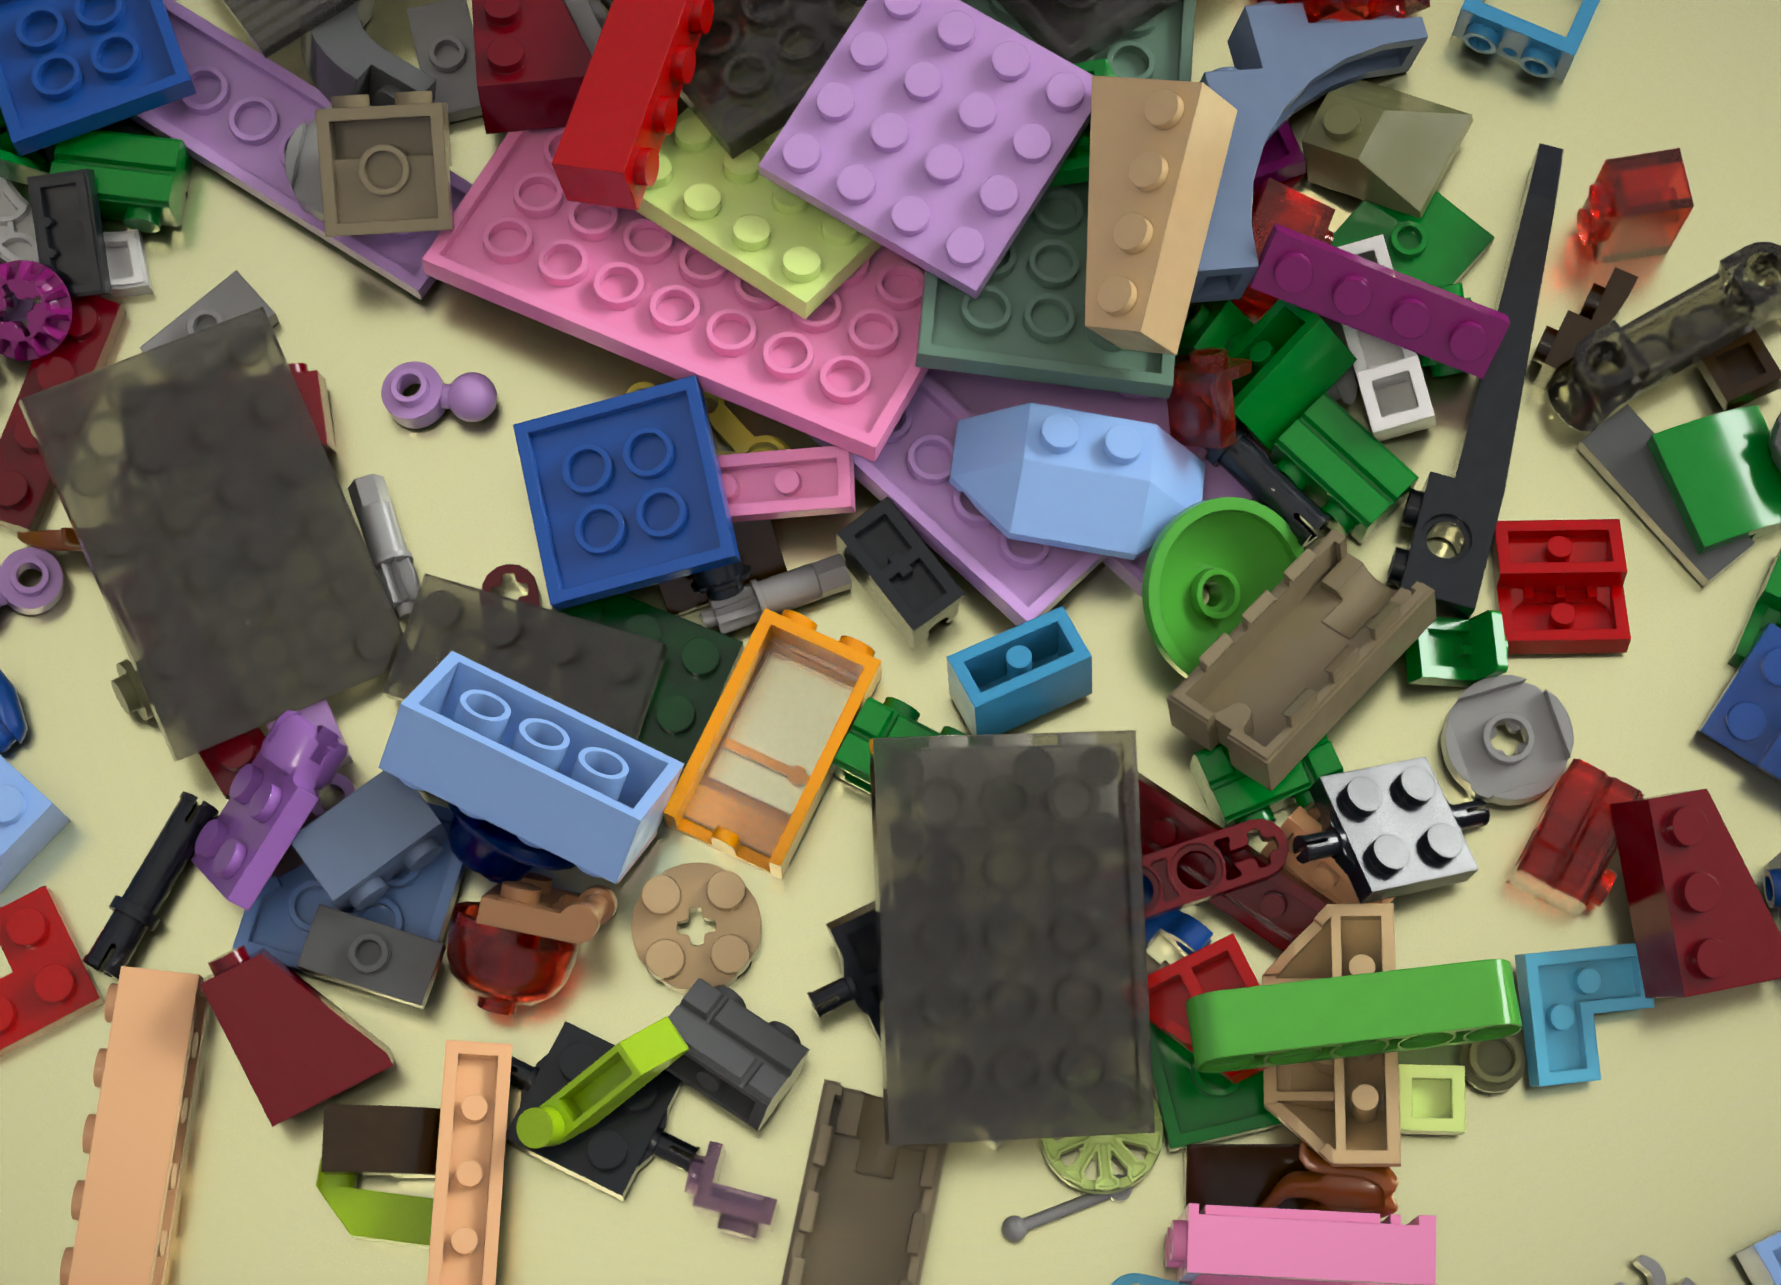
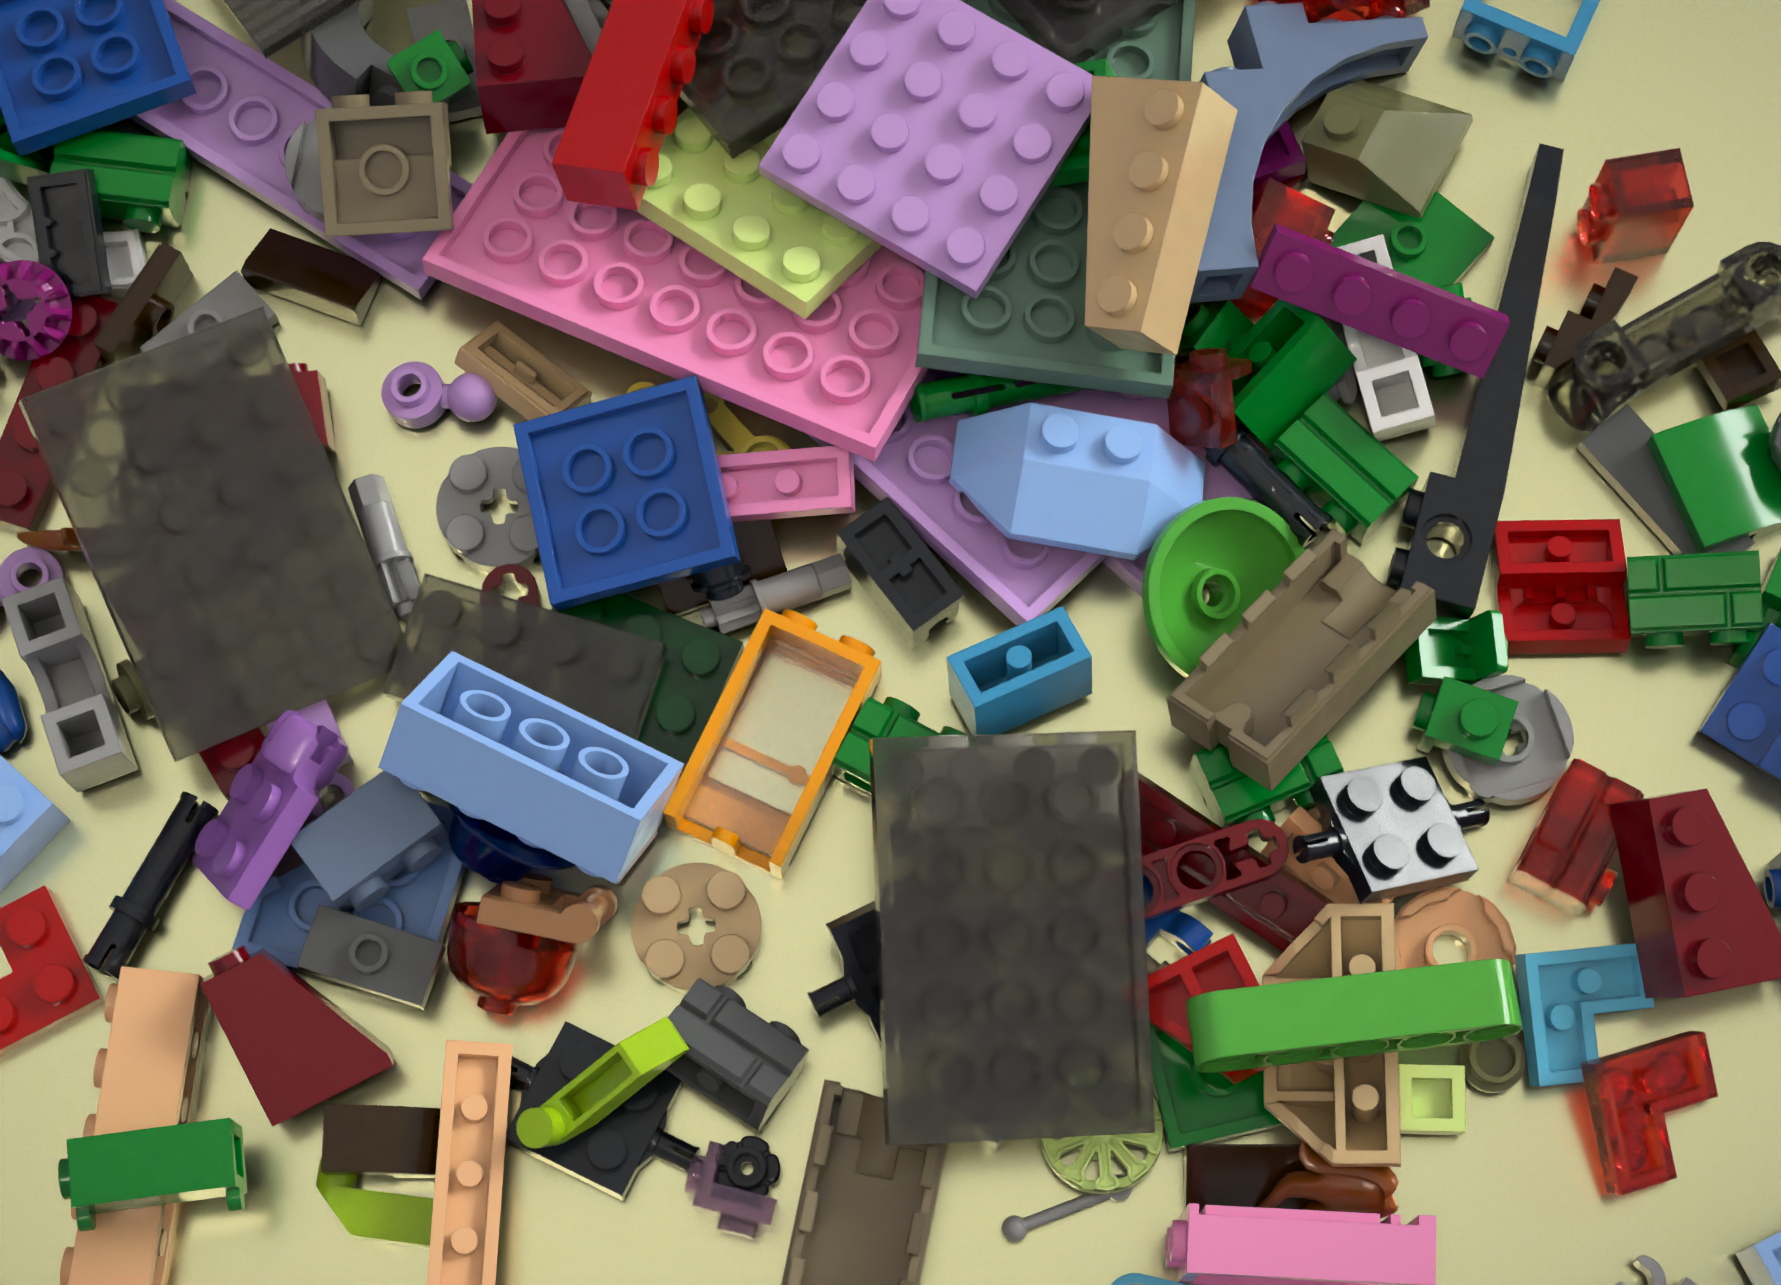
none -> light grey arch [1,576,138,793]
none -> green brick [58,1118,248,1232]
none -> dark brown plate [94,242,193,375]
none -> dark brown slope [241,228,383,326]
none -> green bracket [387,29,474,105]
none -> light grey plate [436,447,540,573]
none -> tan tile [454,320,592,420]
none -> black plate [716,1136,780,1202]
none -> green pin [909,373,1095,423]
none -> light nougat tile [1394,886,1517,972]
none -> green bracket [1411,676,1519,767]
none -> clear red plate [1580,1031,1718,1195]
none -> green brick [1627,550,1763,649]

